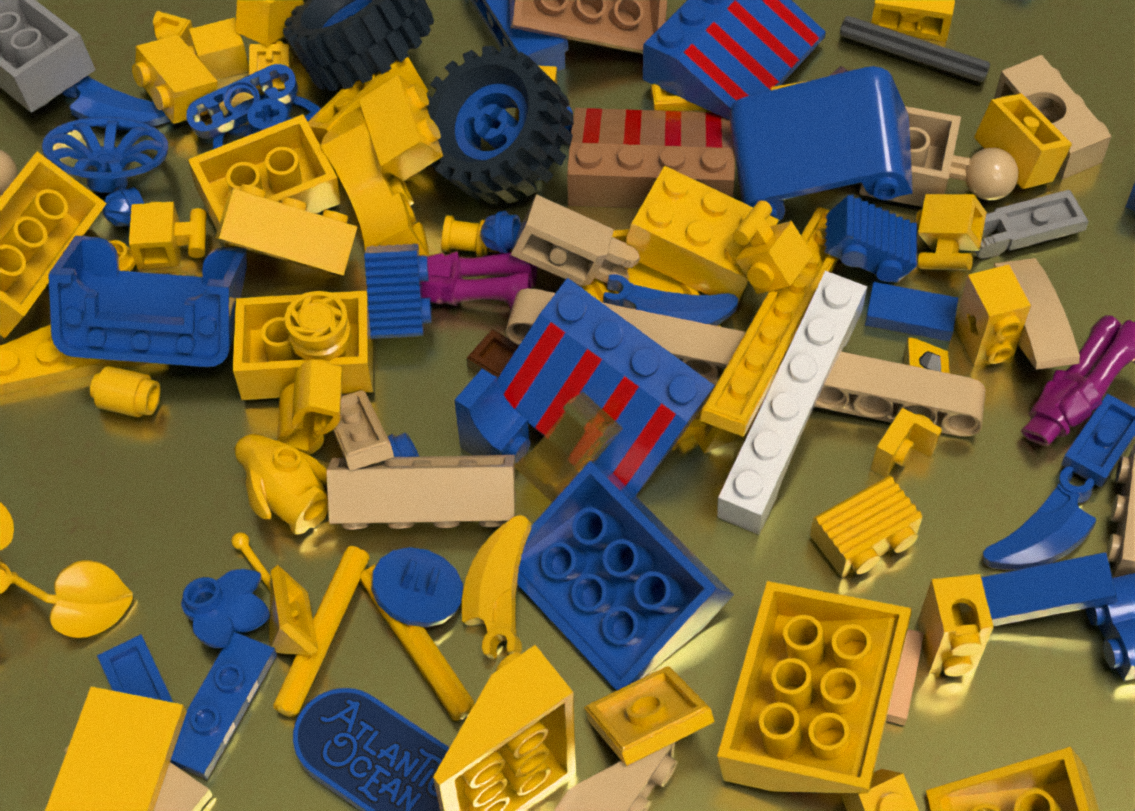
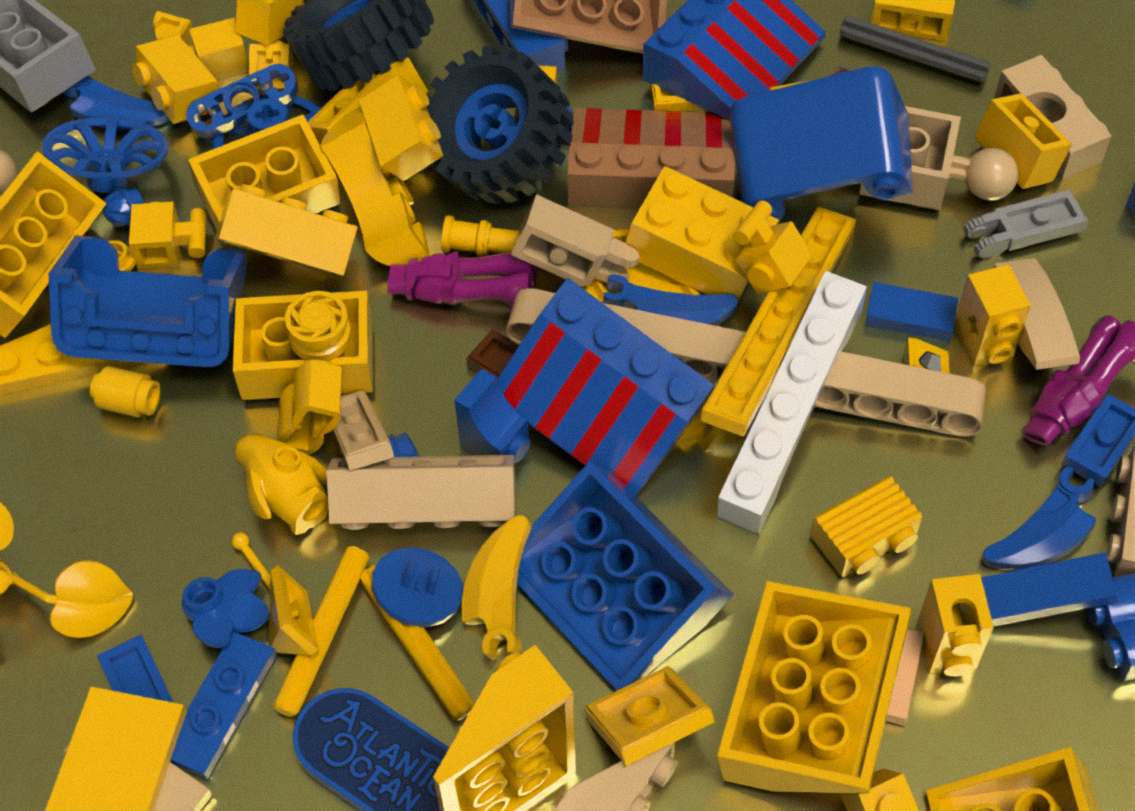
blue brick [364,243,432,339] -> none
blue plate [480,211,521,254] -> none
clear yellow panel [515,392,623,502] -> none
blue brick [824,195,917,283] -> none
yellow bracket [870,408,942,478] -> none
yellow brick [916,194,987,270] -> none

